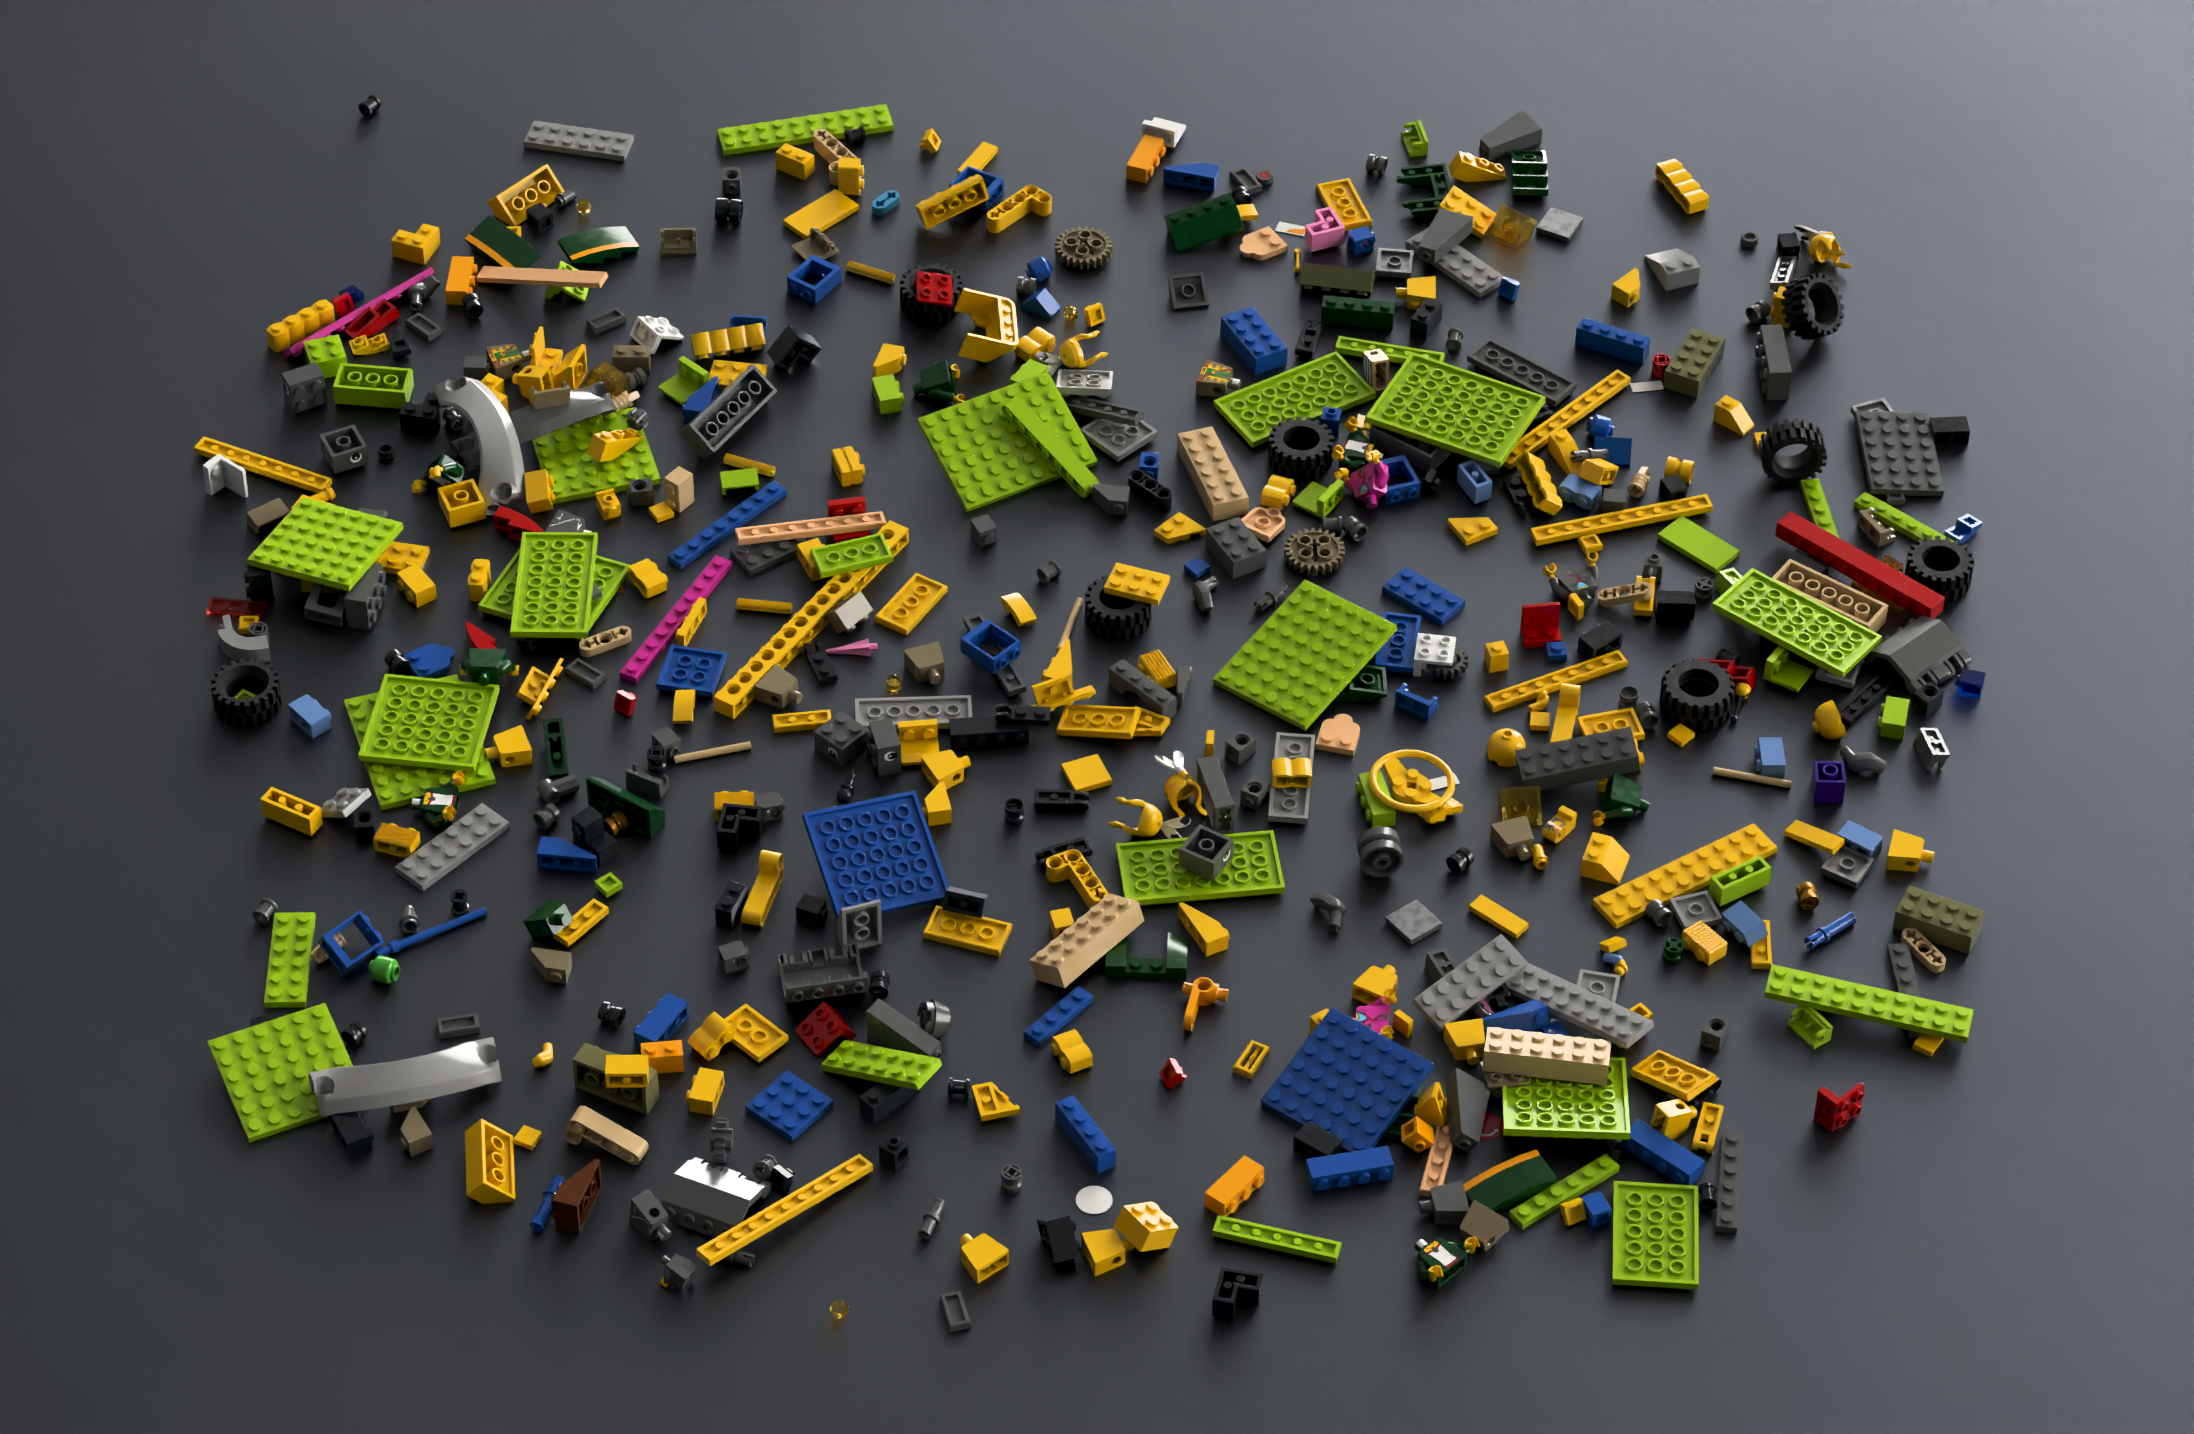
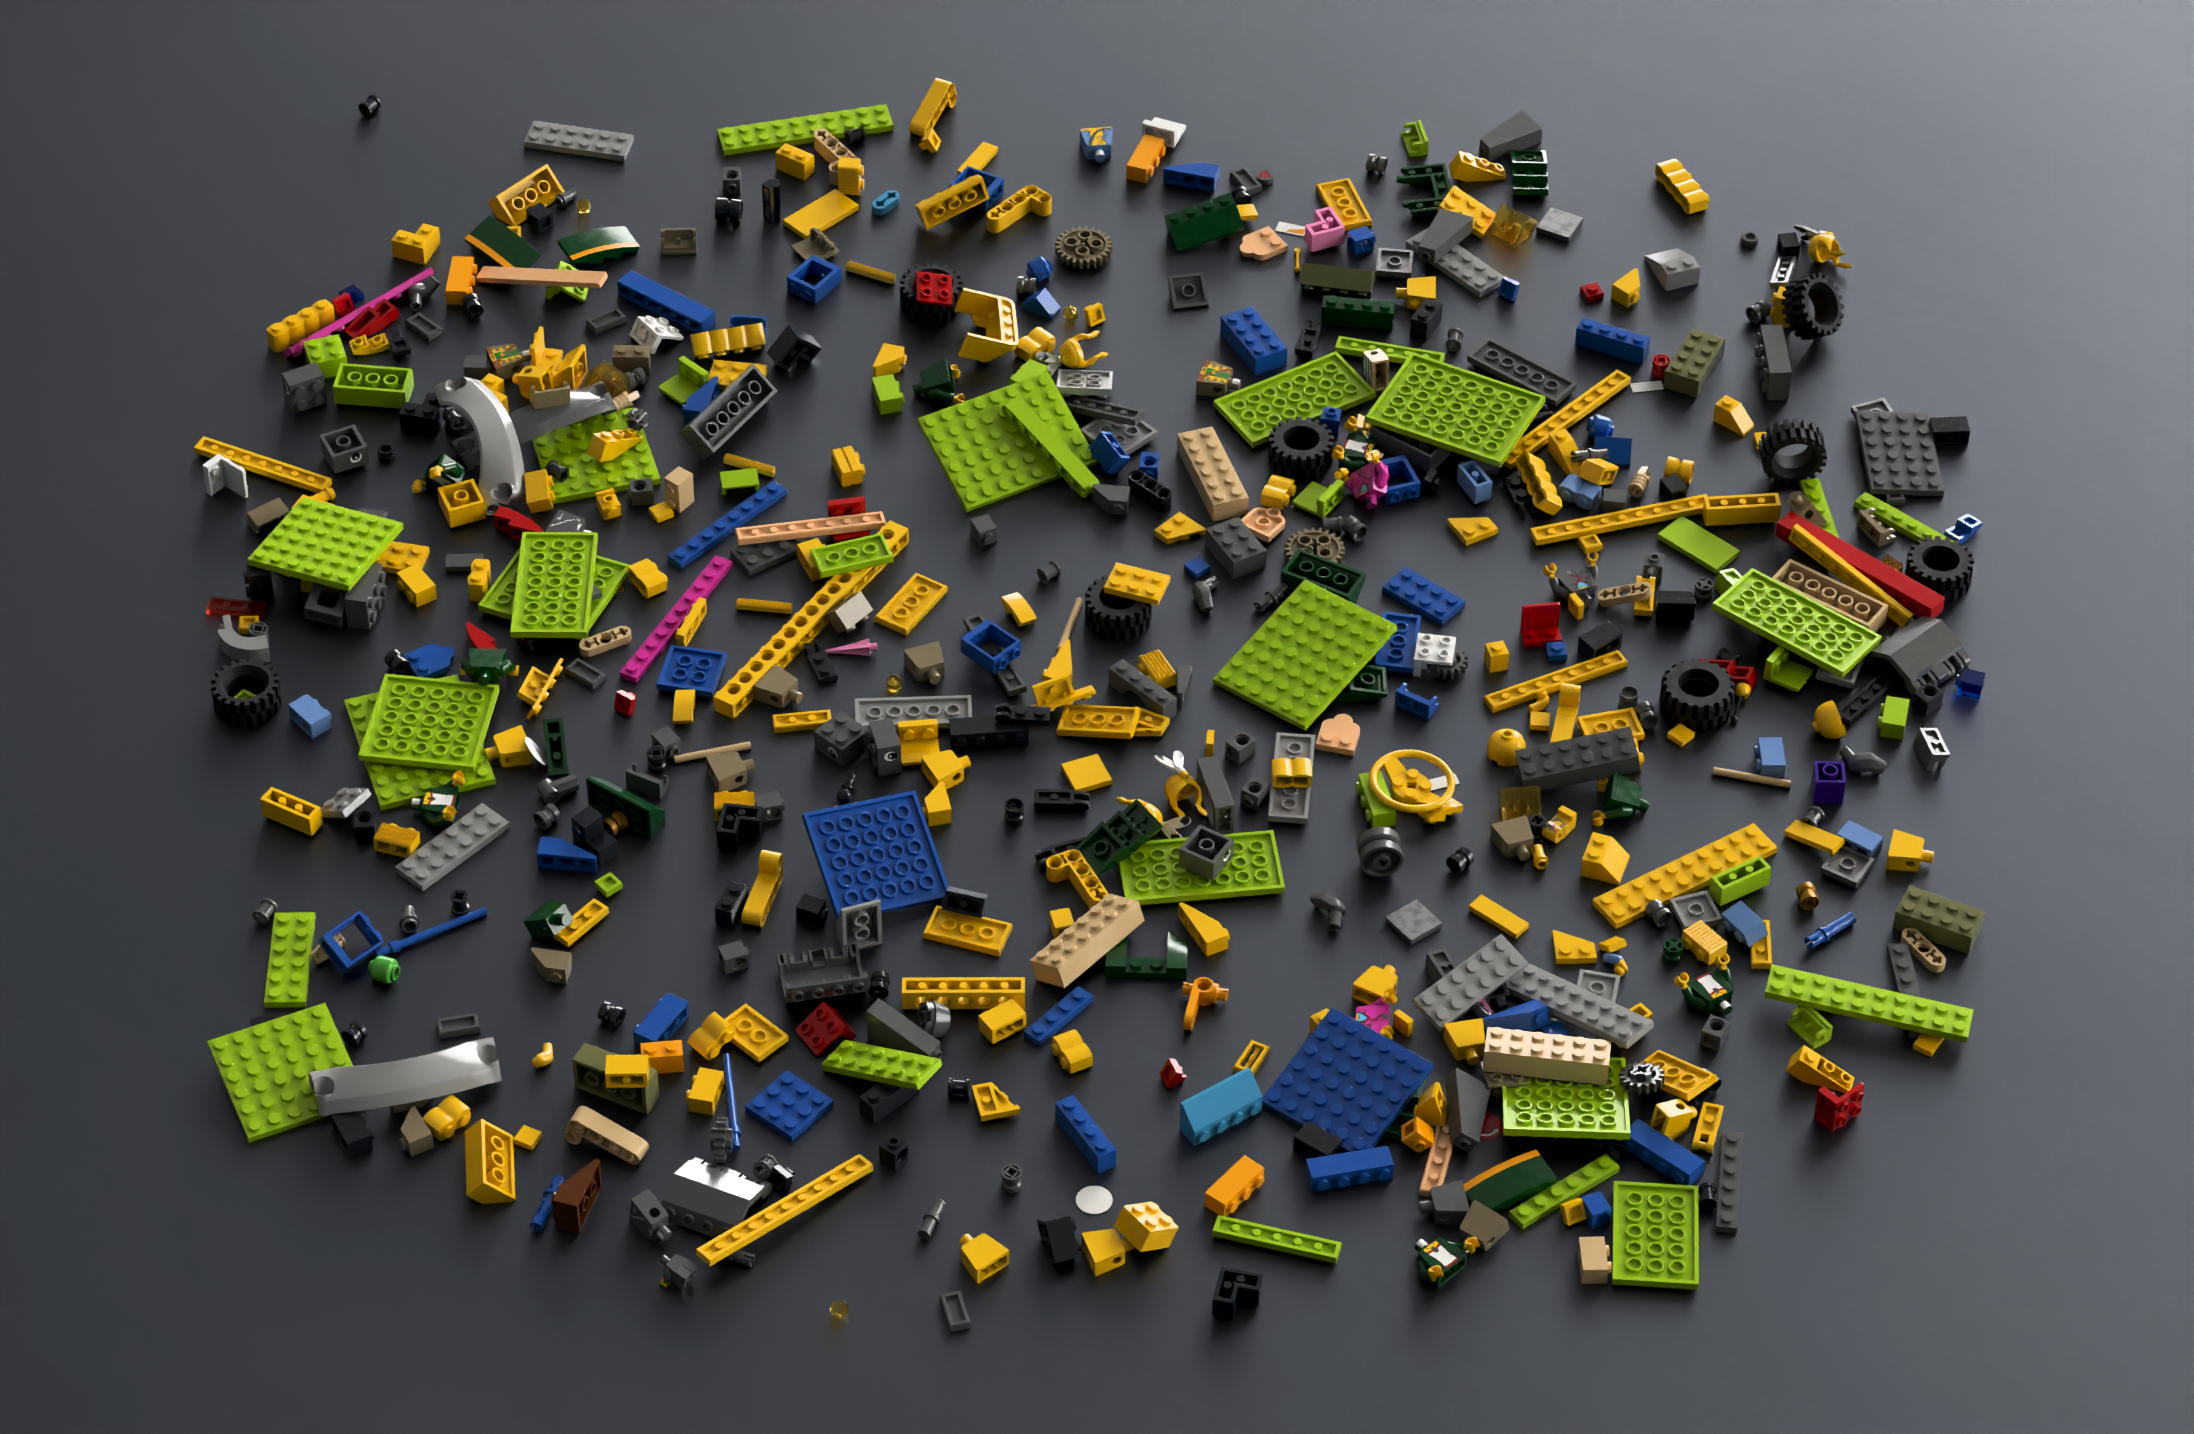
none -> yellow brick [423,1095,471,1141]
none -> dark grey tile [445,553,484,572]
none -> white sticker [525,737,547,765]
none -> black bush [545,460,569,483]
none -> blue brick [617,270,716,333]
none -> dark tan torso [706,752,755,792]
none -> blue bar [722,1053,741,1151]
none -> black piece [762,179,782,223]
none -> yellow brick [902,977,1025,1009]
none -> yellow beam [909,78,957,137]
none -> yellow brick [978,998,1026,1044]
none -> dark green slope [1074,799,1163,876]
none -> medium blue torso [1080,127,1113,163]
none -> blue brick [1088,431,1130,474]
none -> dark azure slope [1180,1067,1263,1146]
none -> dark green slope [1281,548,1366,604]
none -> black bush [1528,814,1546,840]
none -> yellow wing [1552,930,1597,964]
none -> tan brick [1577,1236,1612,1284]
none -> red plate [1580,282,1604,302]
none -> dark grey gear [1619,1061,1665,1095]
none -> torso [1674,953,1734,1015]
none -> yellow brick [1702,493,1781,526]
none -> dark tan torso [1786,491,1827,528]
none -> yellow slope [1786,1045,1855,1093]
none -> yellow tile [1788,524,1913,628]
none -> dark grey bush [1800,806,1825,828]

